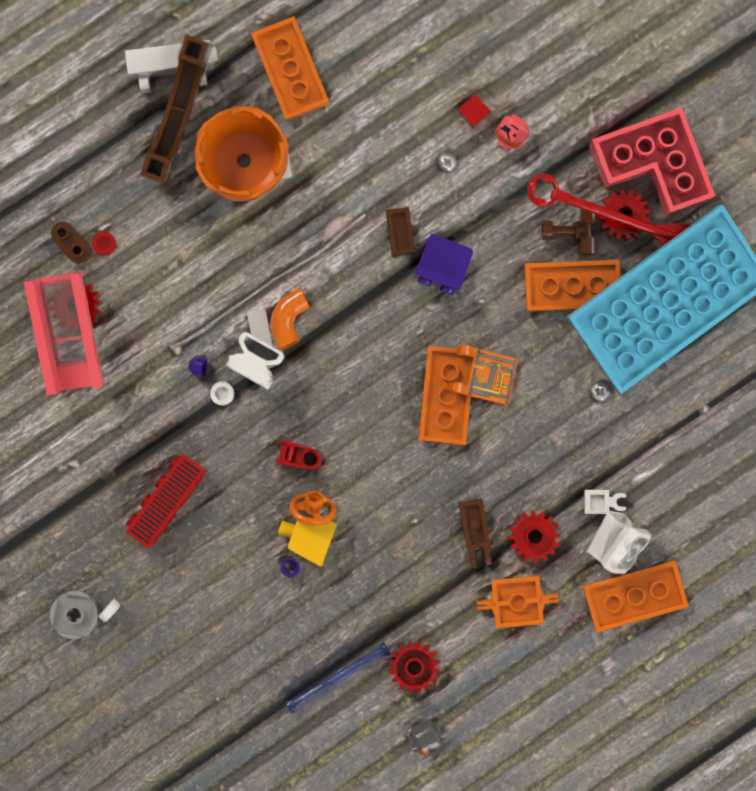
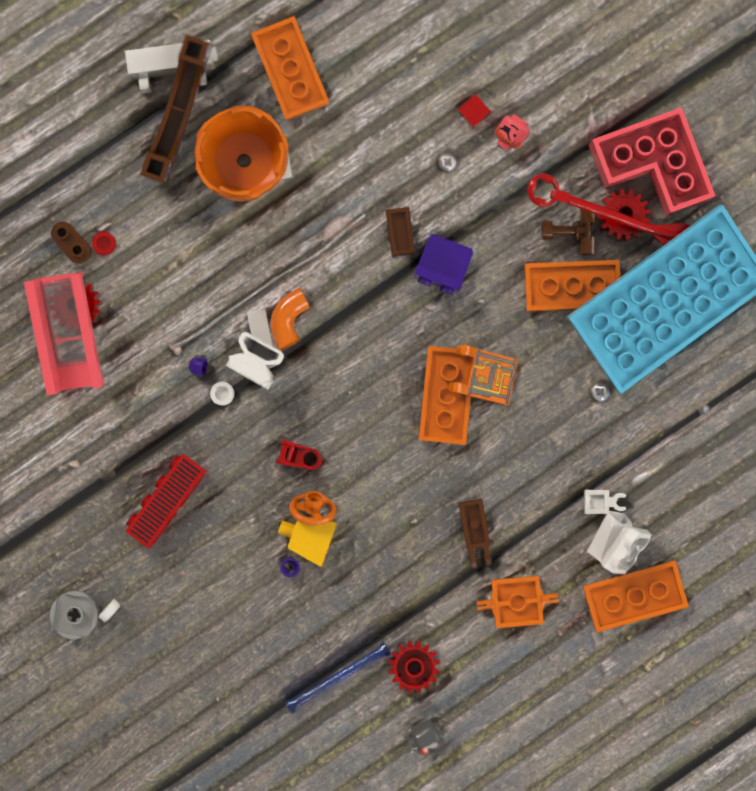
red gear [508,510,561,563] -> none

